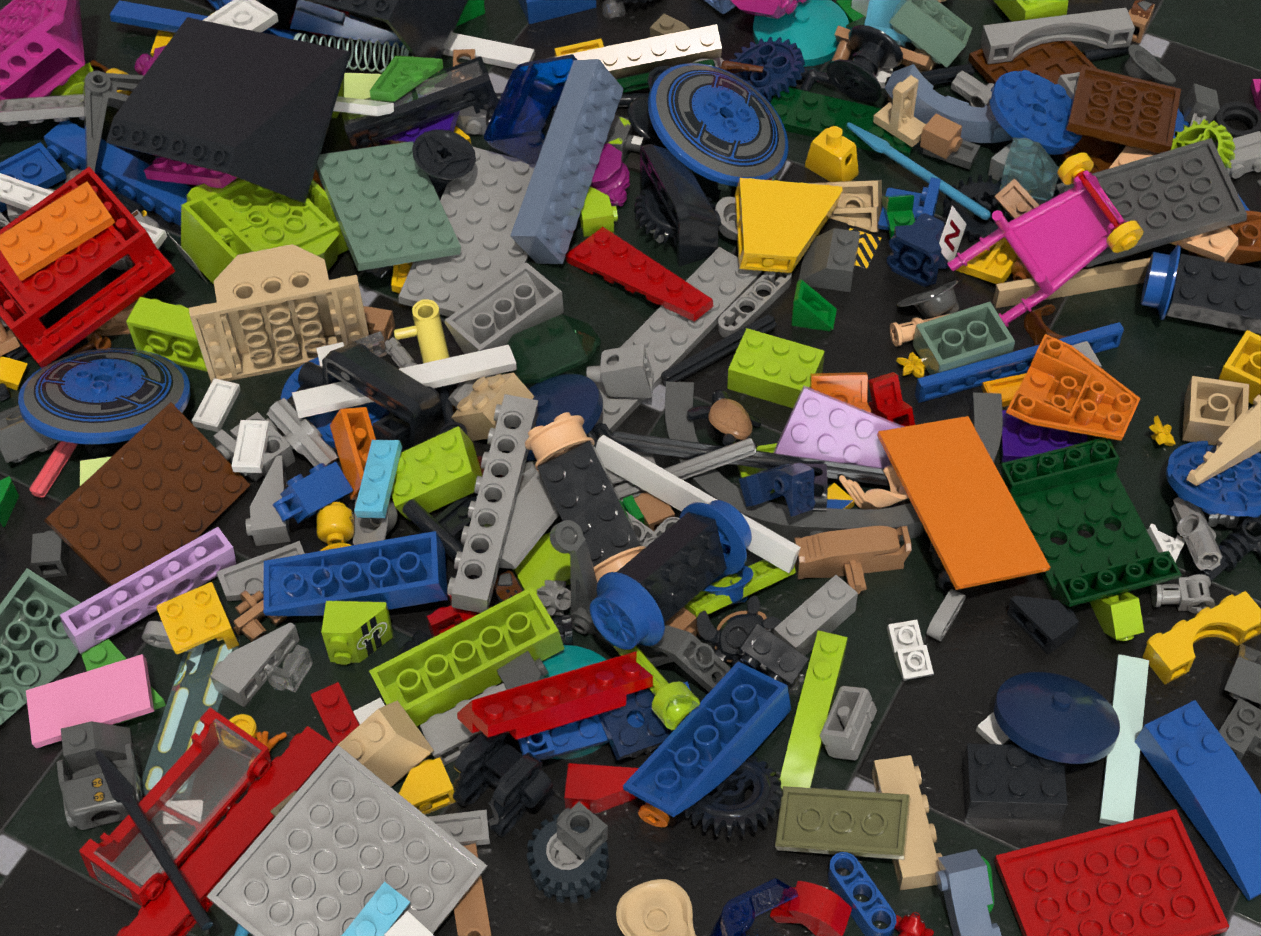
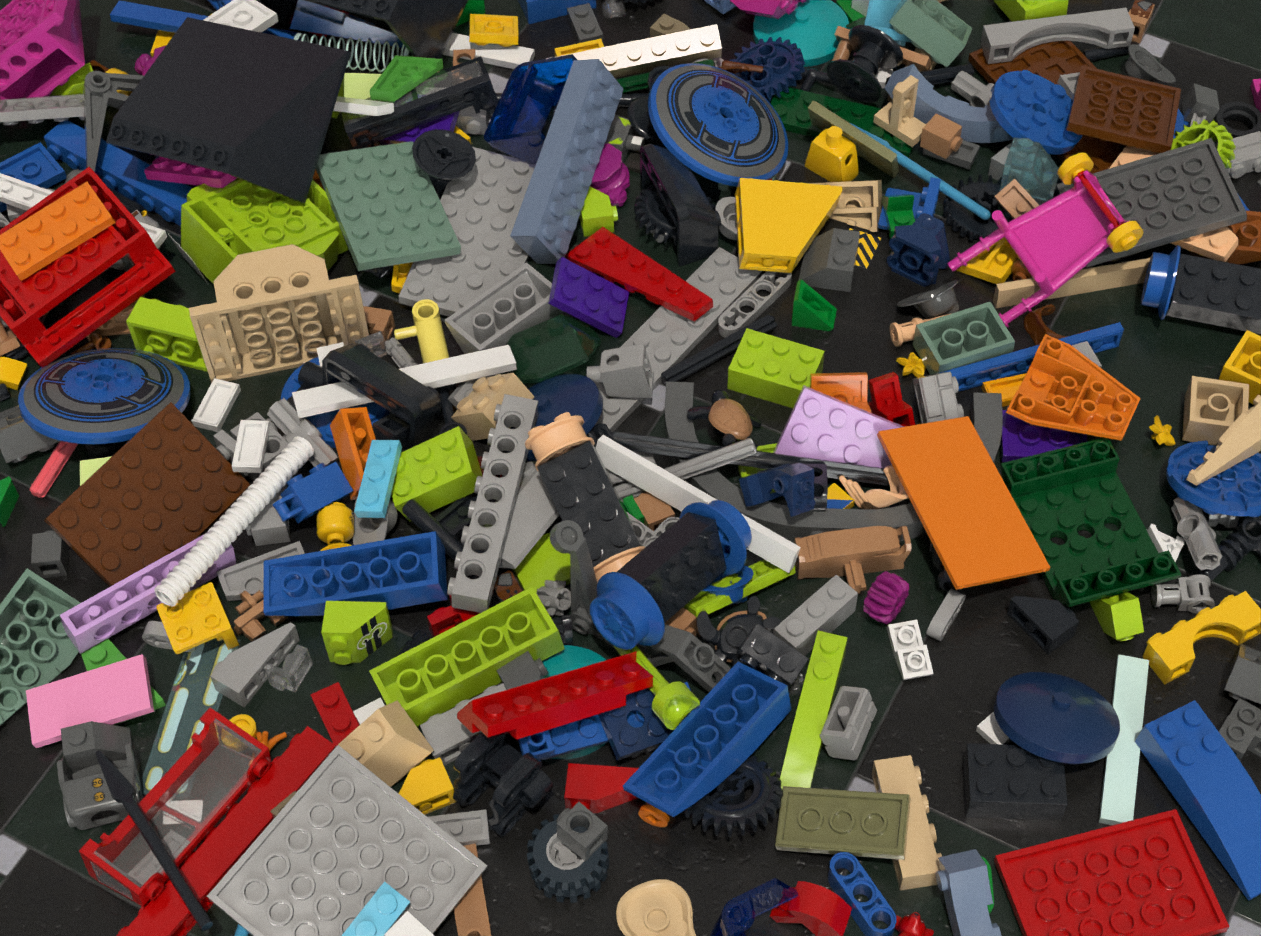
white sticker [939,206,966,262] -> none
none -> white piece [154,436,314,606]
none -> yellow plate [469,14,518,47]
none -> dark purple plate [548,257,629,338]
none -> dark grey plate [567,3,603,43]
none -> olive tile [808,101,899,178]
none -> magenta gear [863,571,909,624]
none -> light grey brick [913,372,964,424]

